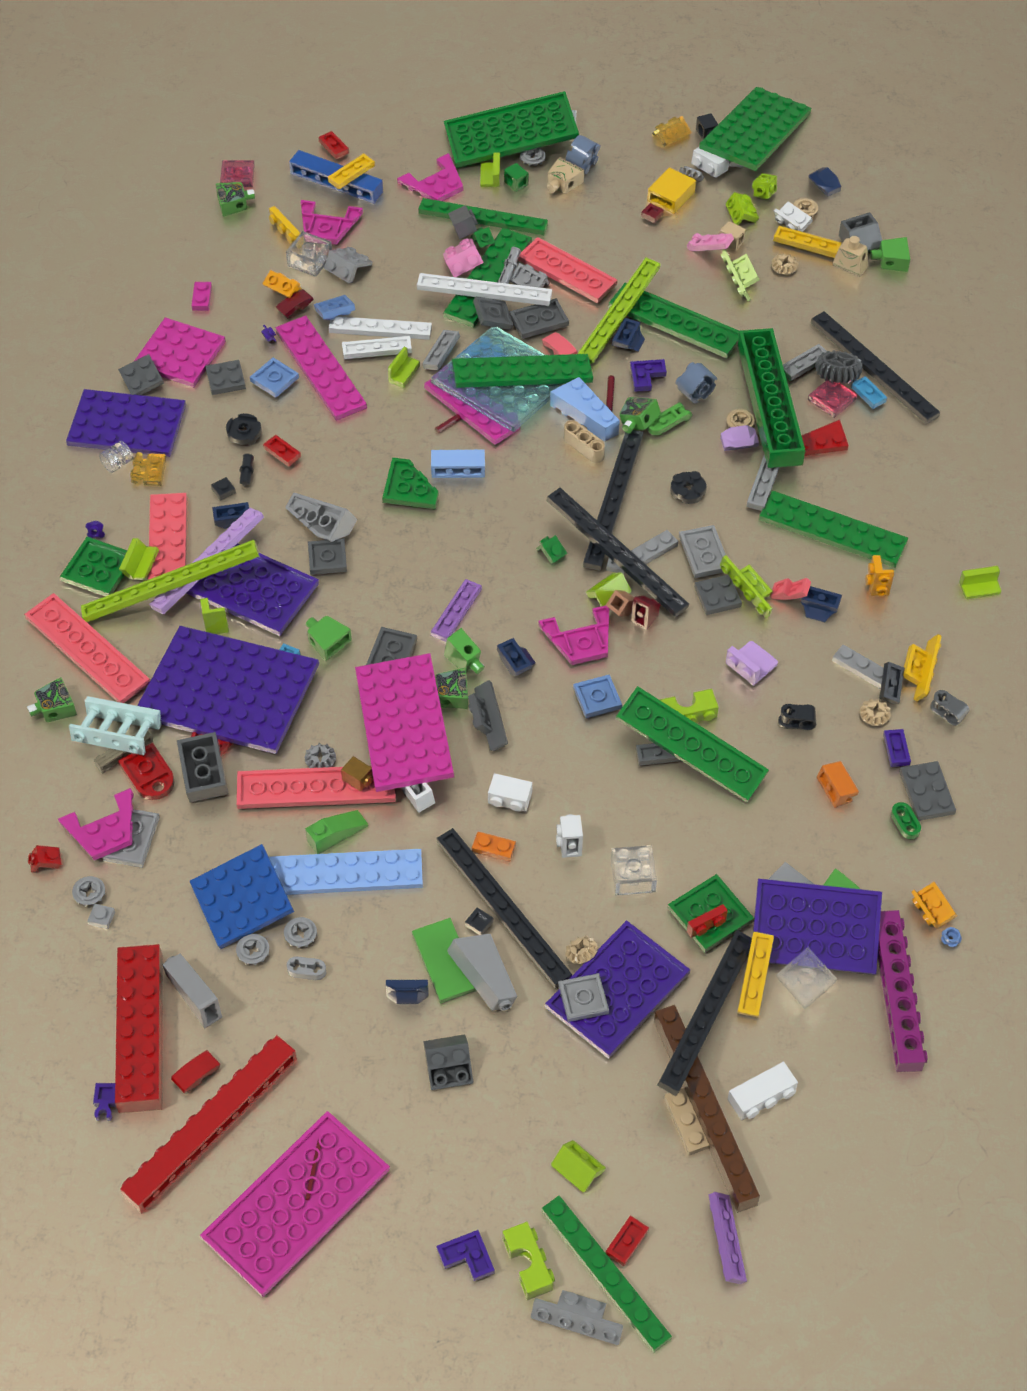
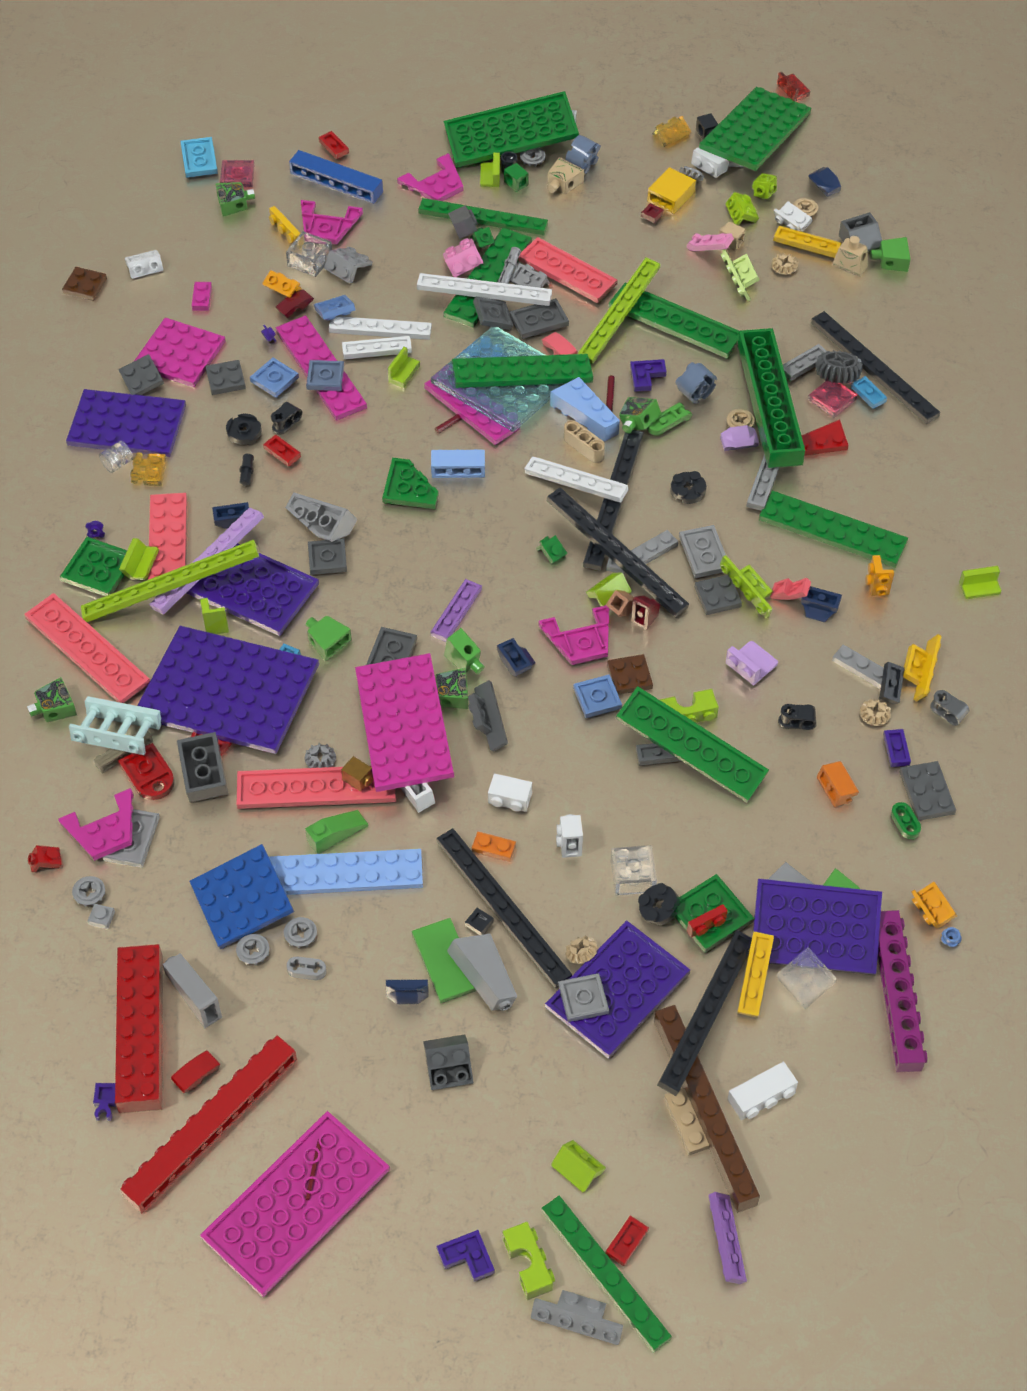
black plate [211,477,236,501] -> none
yellow plate [328,153,375,189] -> none
light grey plate [422,330,460,370] -> none
dark blue slope [612,318,645,352] -> none
none -> reddish brown plate [62,267,107,301]
none -> white bracket [125,250,163,278]
none -> medium azure plate [180,137,218,178]
none -> black piece [271,402,303,434]
none -> sand blue tile [306,360,344,391]
none -> black wheel [501,152,517,173]
none -> white plate [524,456,628,503]
none -> reddish brown plate [607,654,653,695]
none -> black plate [638,883,680,925]
none -> clear red bracket [777,72,810,102]

